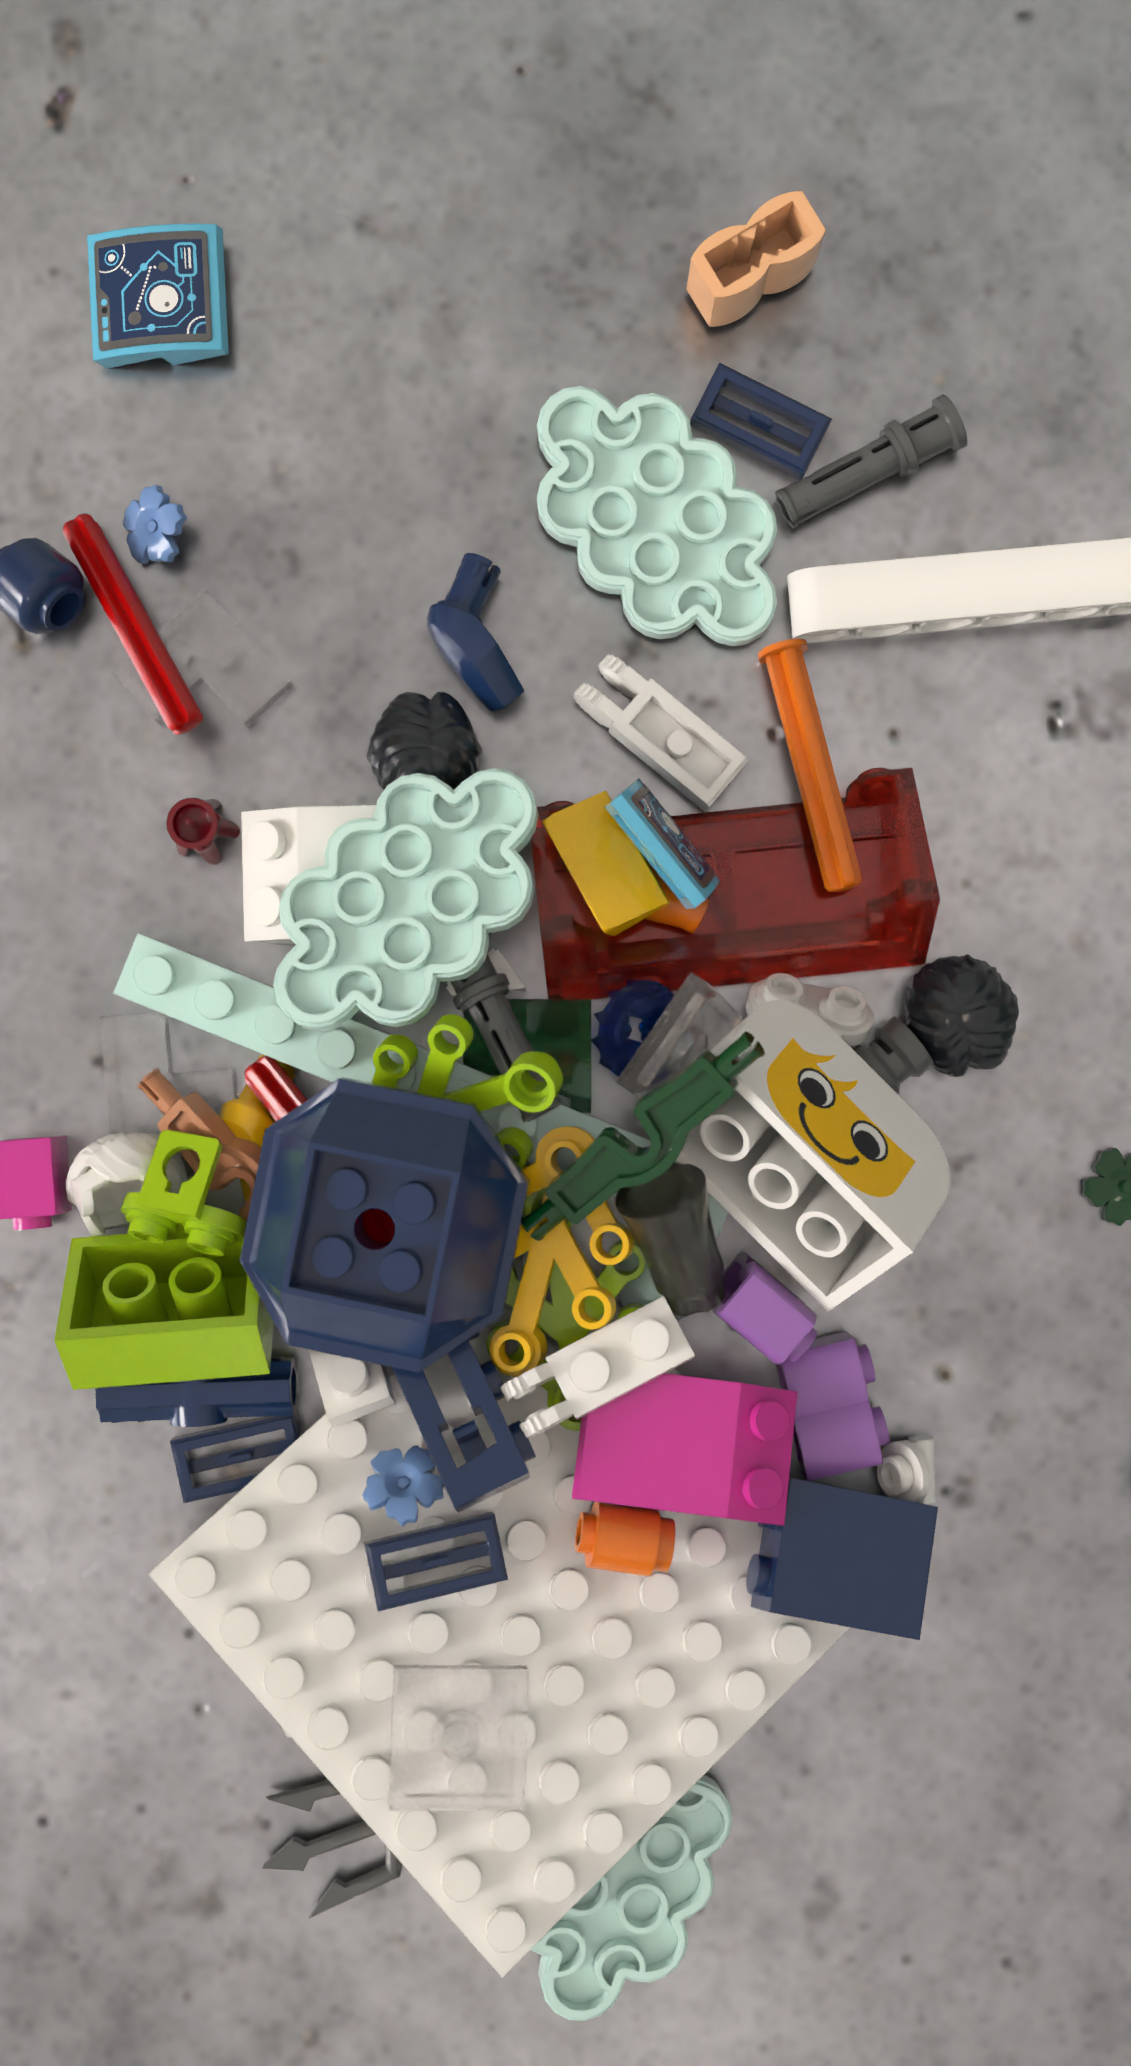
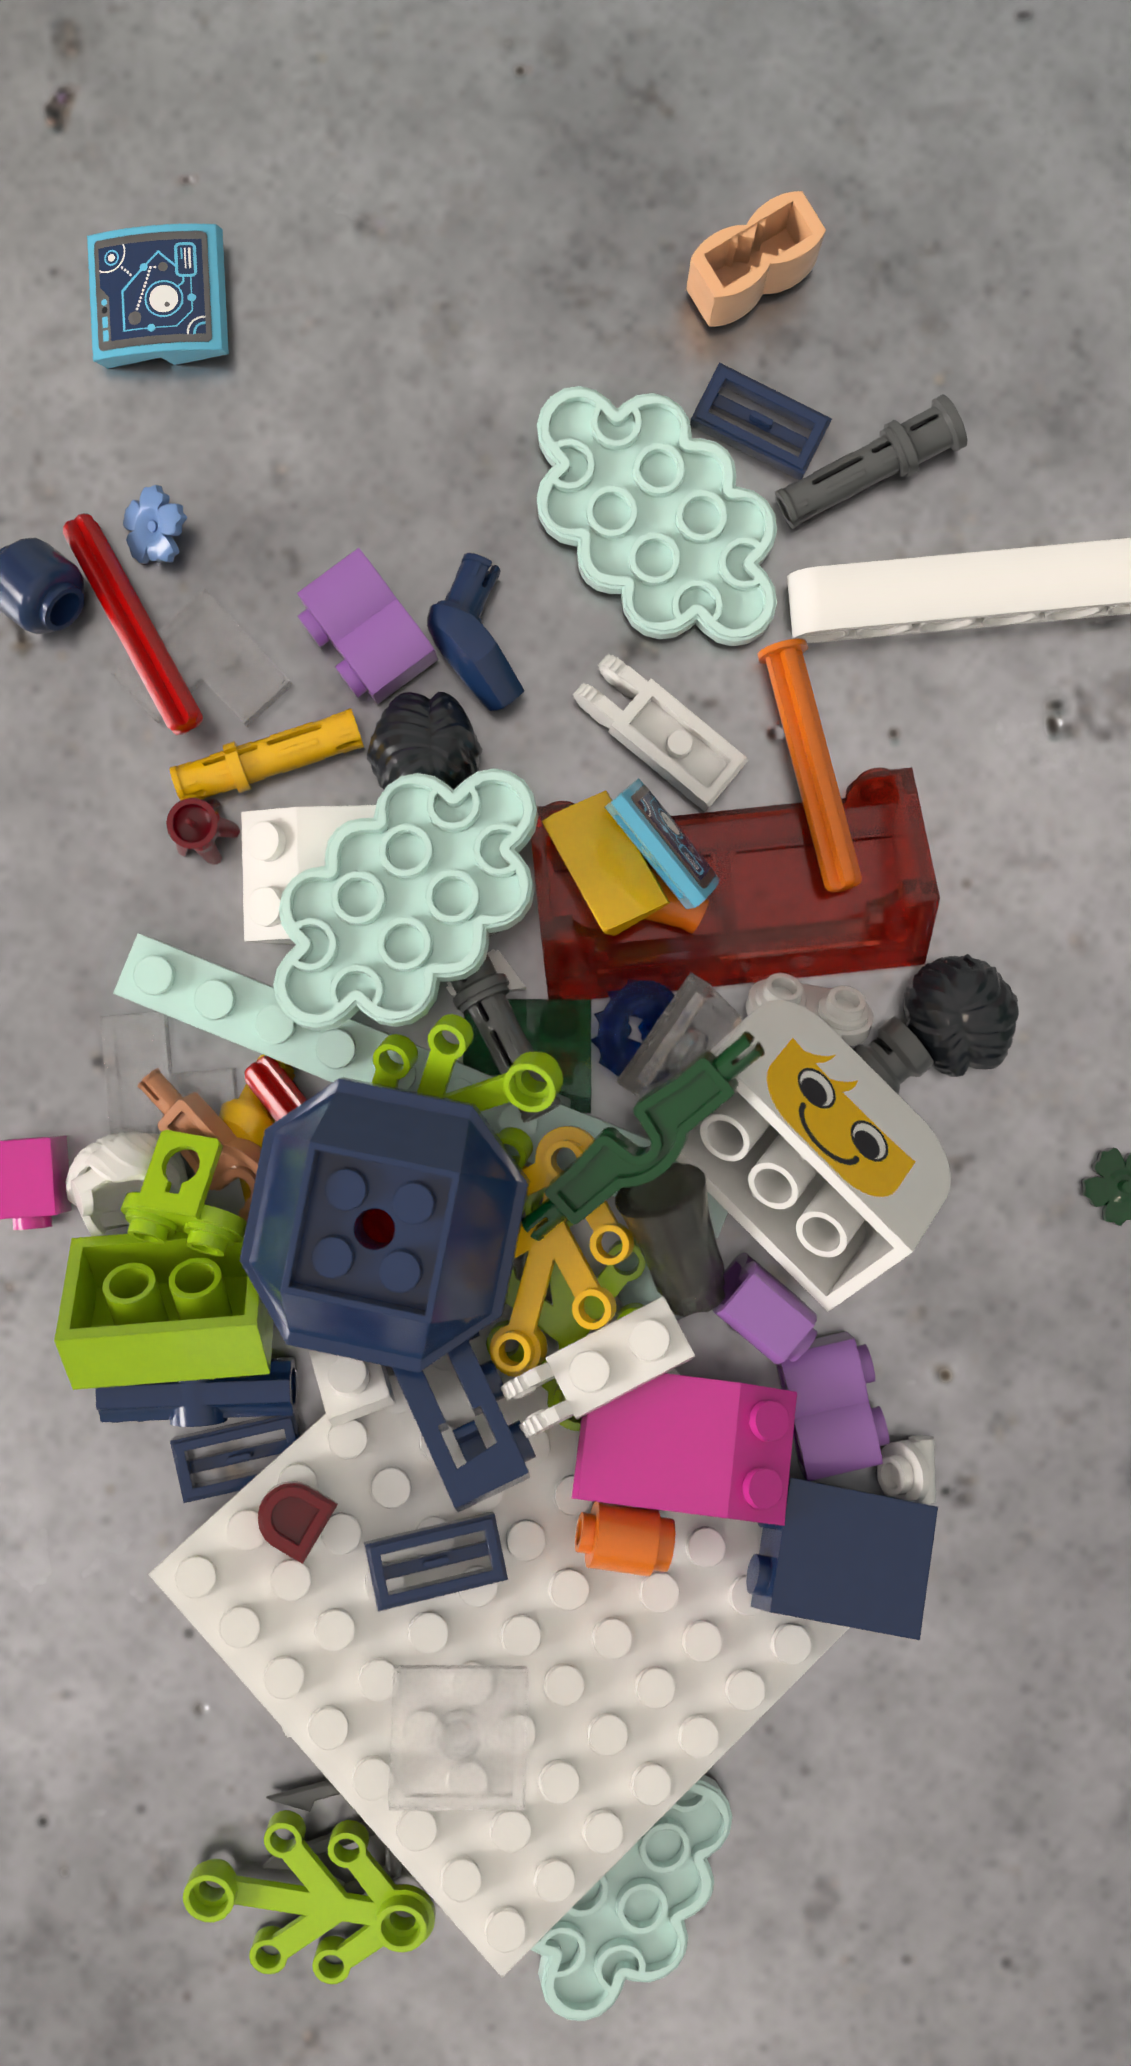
medium blue plant [363,1445,444,1526] -> none
none -> yellow pin [169,708,364,801]
none -> lime plant [183,1810,436,1984]
none -> dark red tile [258,1481,338,1564]
none -> medium lavender brick [297,548,438,704]

